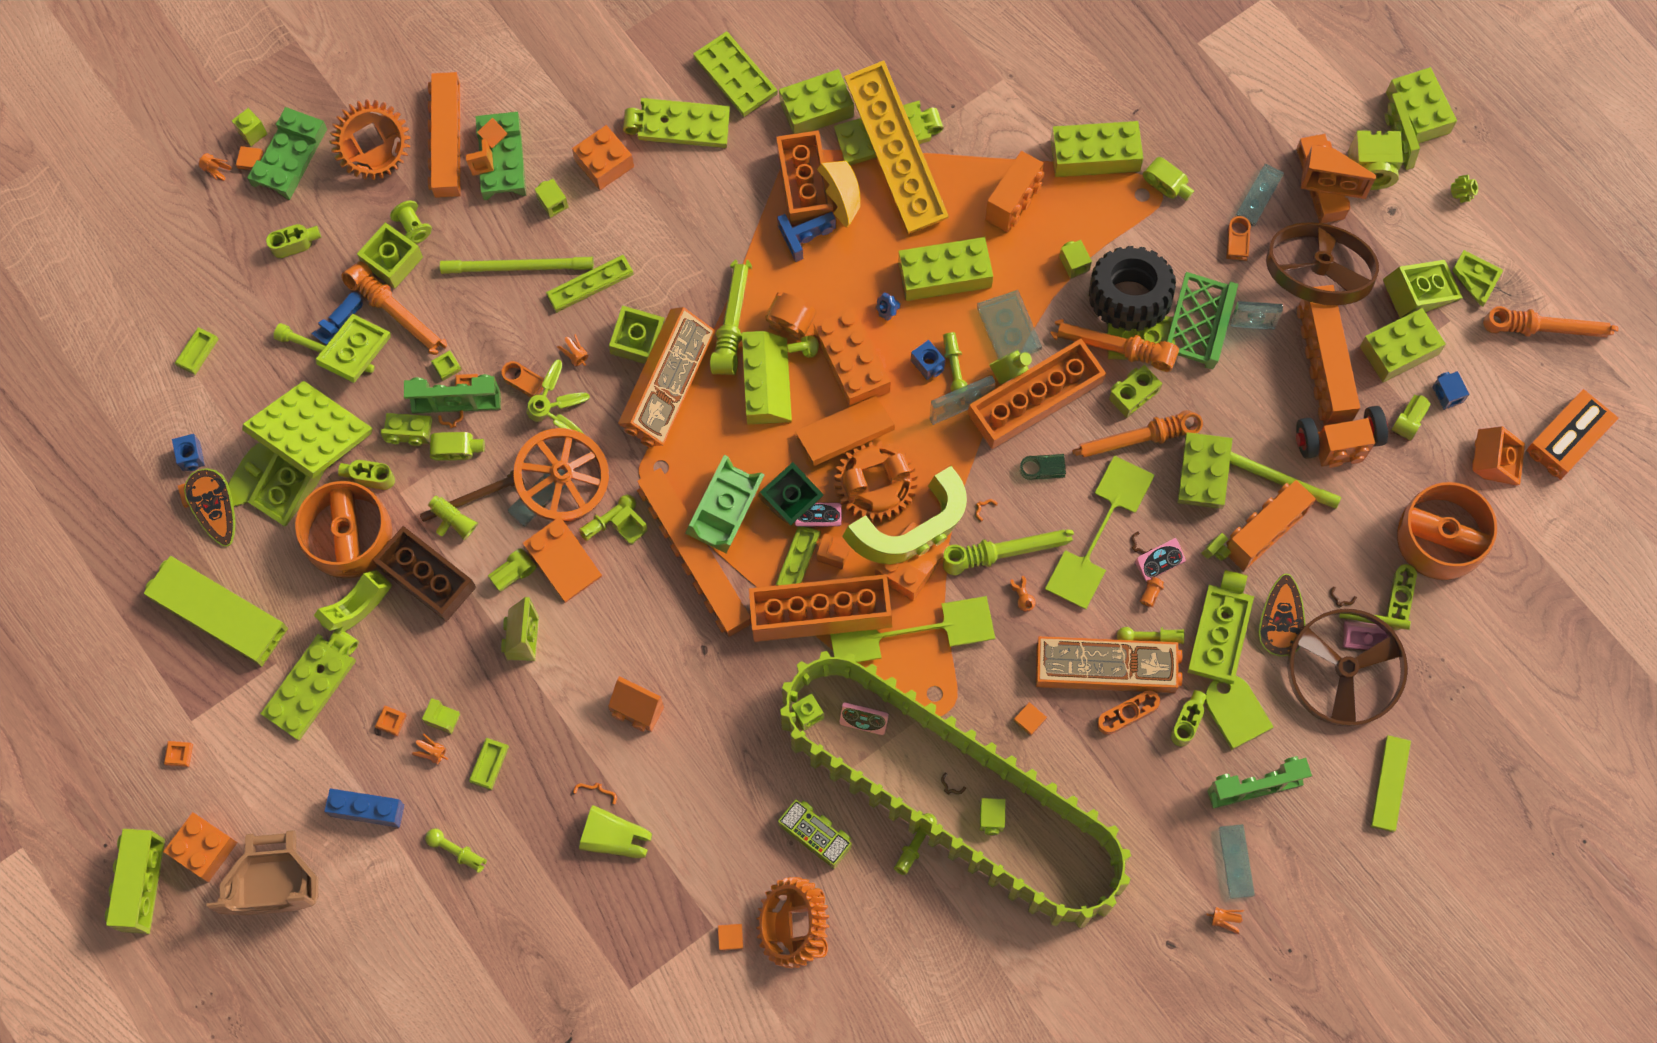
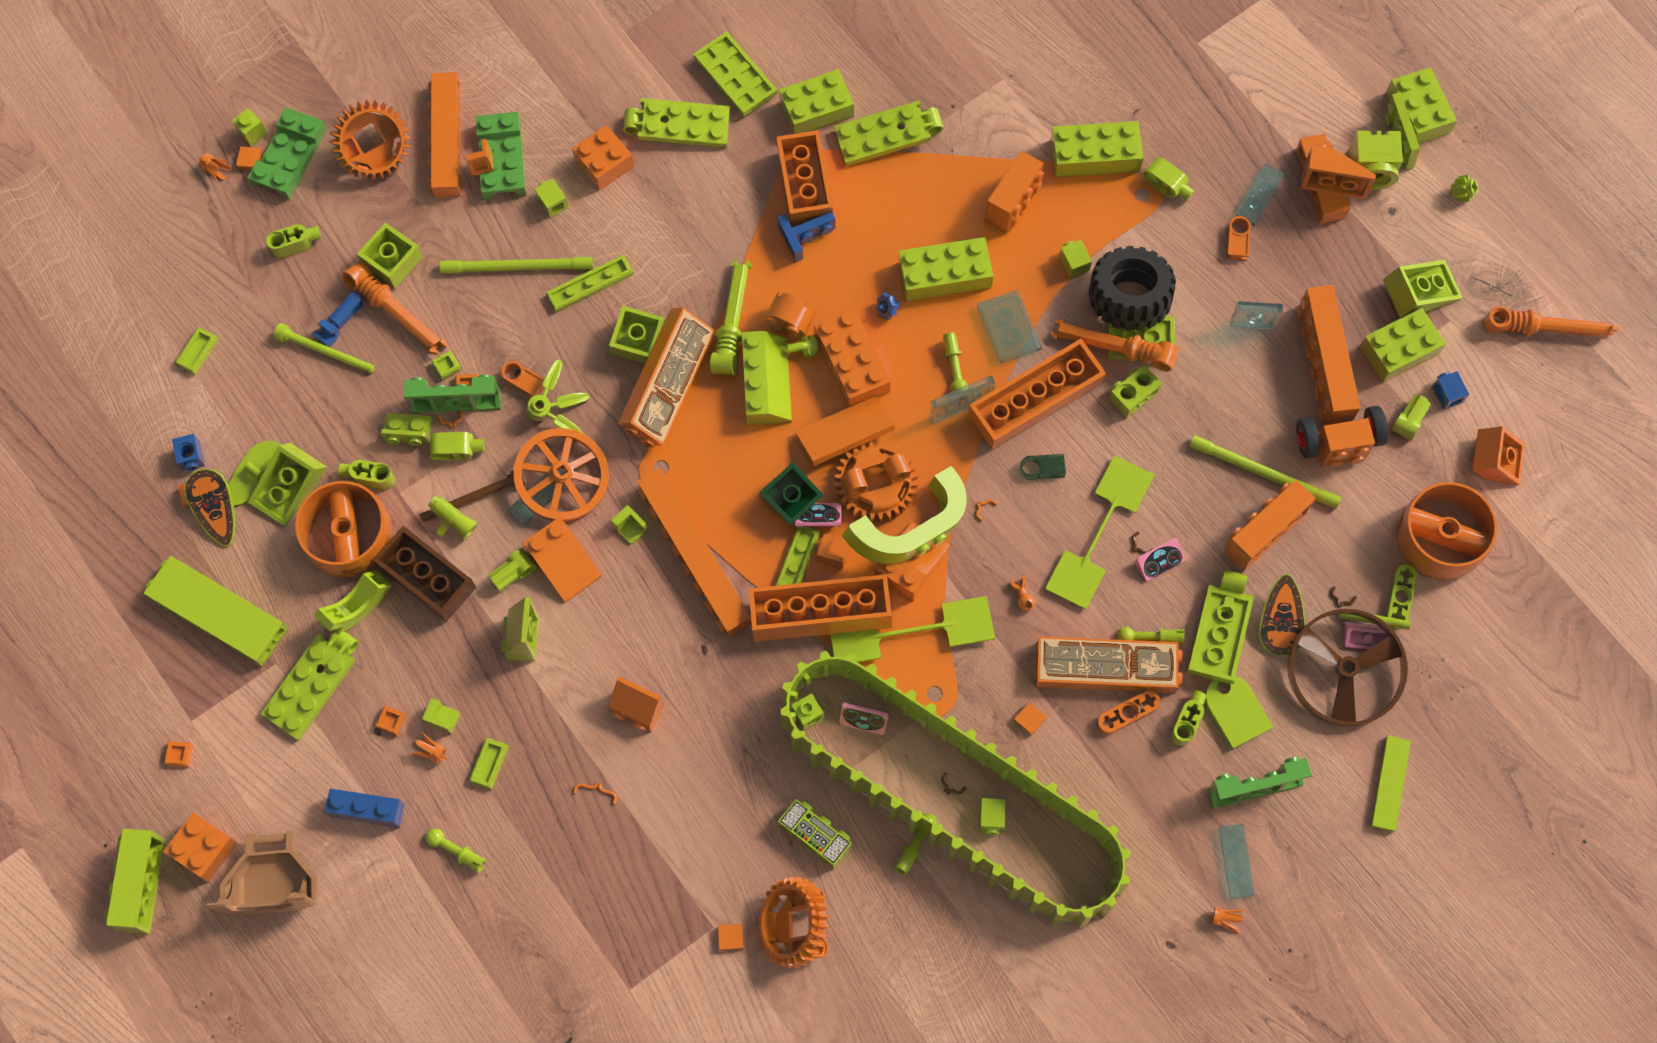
lime plate [242,381,372,479] -> none
lime plate [316,314,391,383] -> none
lime hose [390,201,432,244] -> none
orange tile [477,118,508,149] -> none
orange piece [557,334,589,366] -> none
lime pin [578,494,636,541] -> none
lime piece [579,805,652,858] -> none
bright green piece [685,455,765,553] -> none
yellow slope [817,161,860,228] -> none
yellow plate [844,60,949,234] -> none
blue brick [911,340,945,380] -> none
lime piece [943,529,1074,575] -> none
lime piece [989,350,1032,384] -> none
orange piece [1072,410,1203,457] -> none
orange pin [1140,577,1164,608] -> none
bright green fence [1167,272,1238,370] -> none
lime brick [1177,432,1233,509] -> none
lime tile [1201,533,1231,561] -> none
reddish brown piece [1266,222,1379,306] -> none
lime wing [1452,250,1503,307] -> none
orange panel [1526,389,1619,480] -> none

